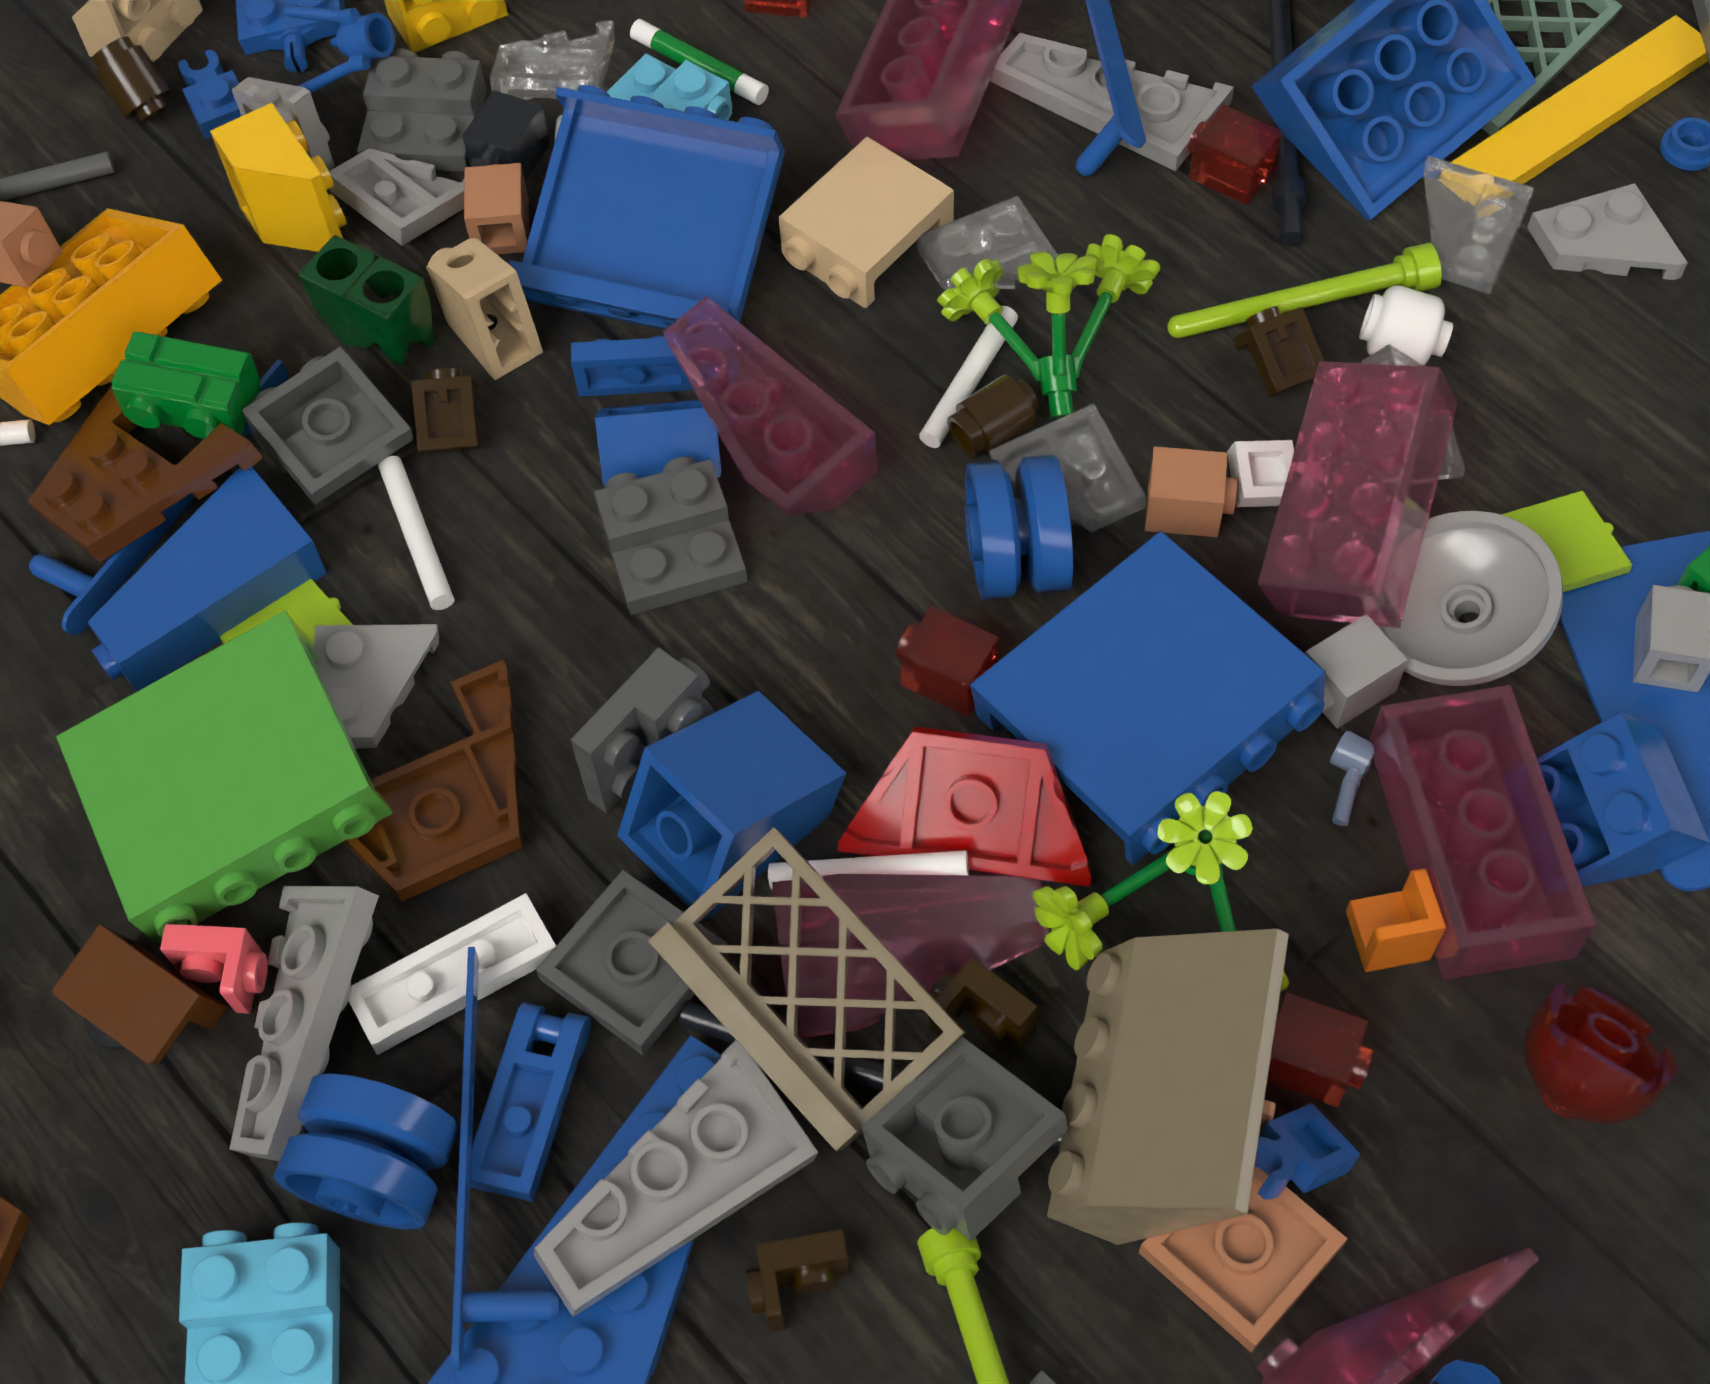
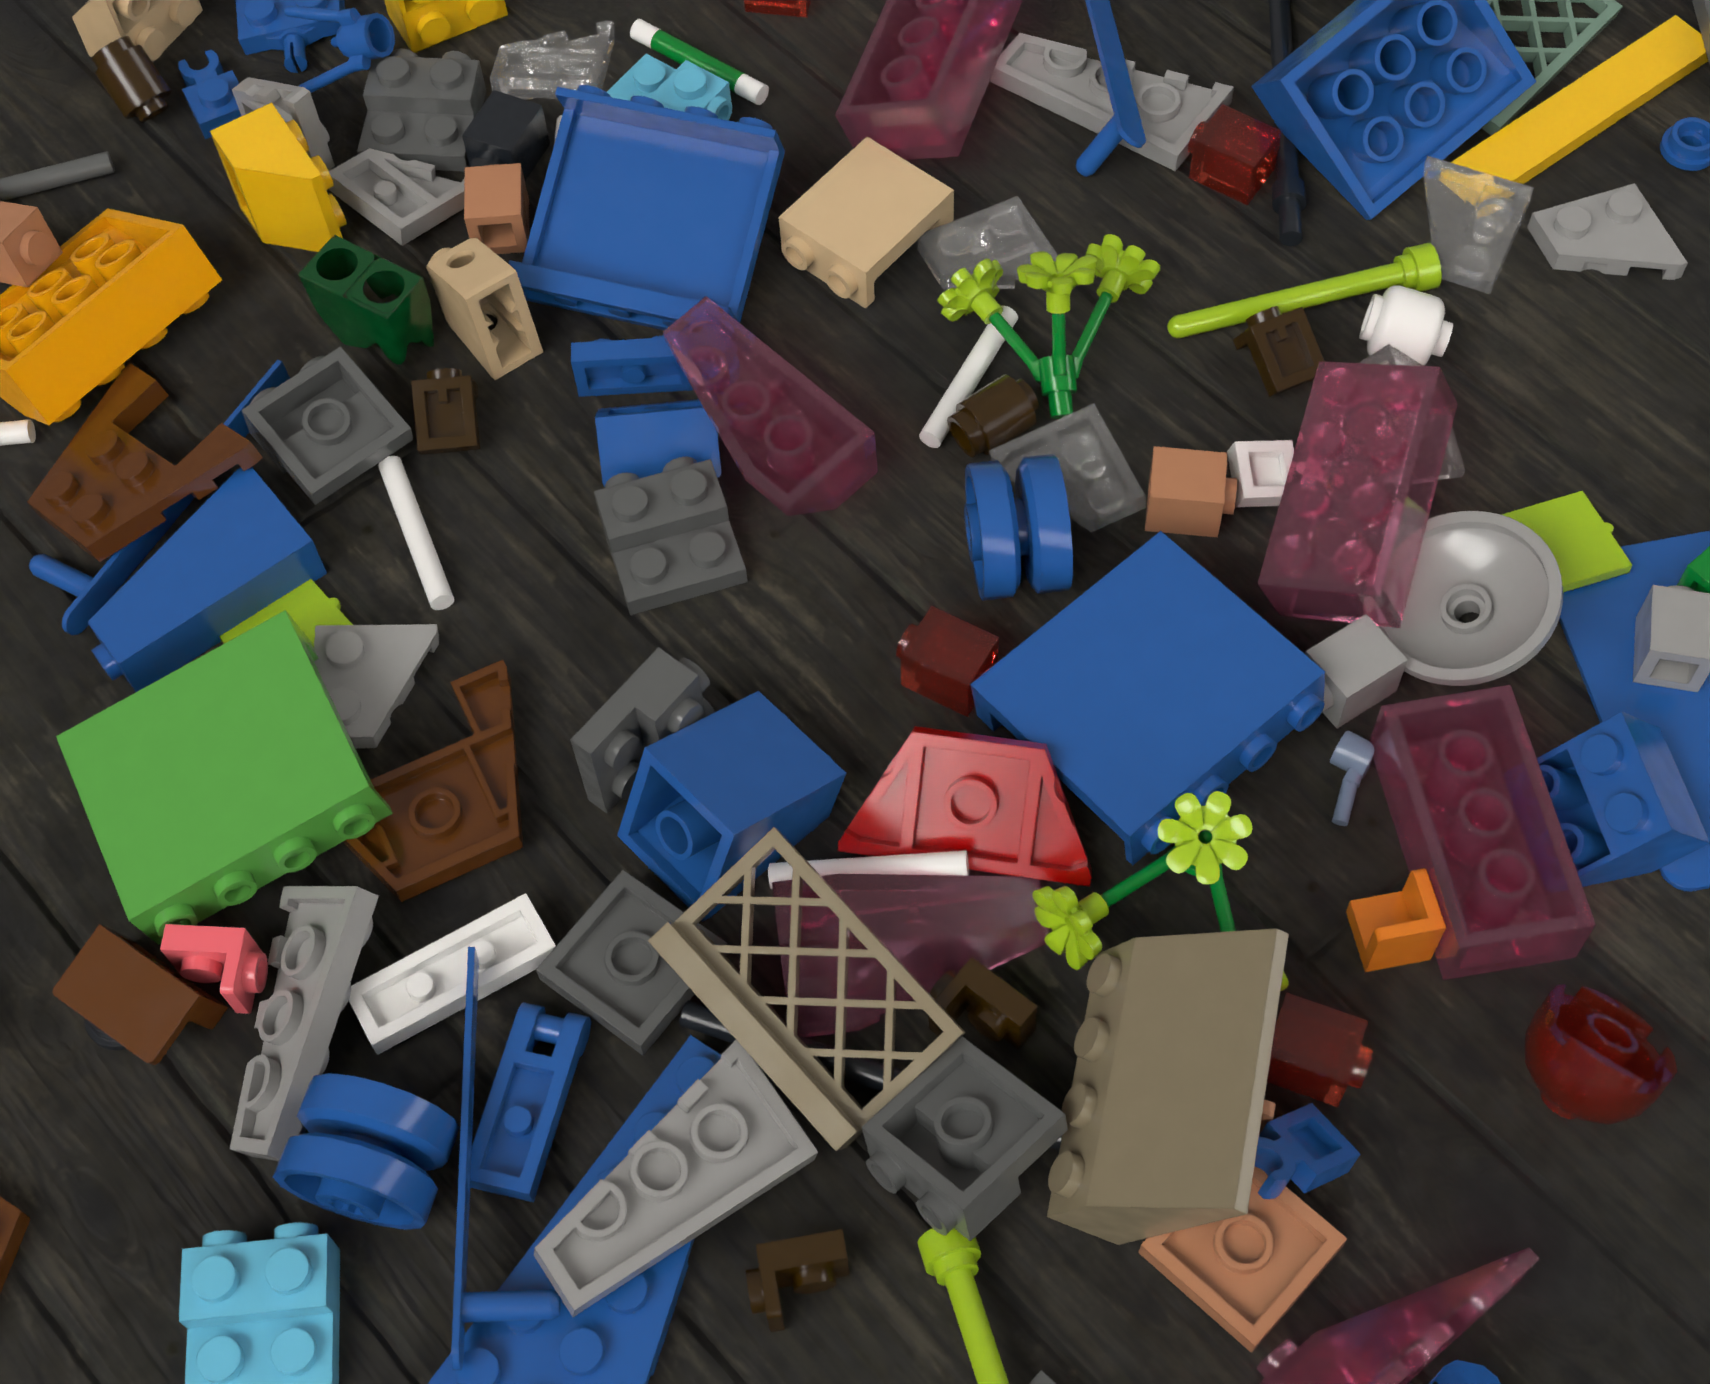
green brick [112,331,261,439] -> none

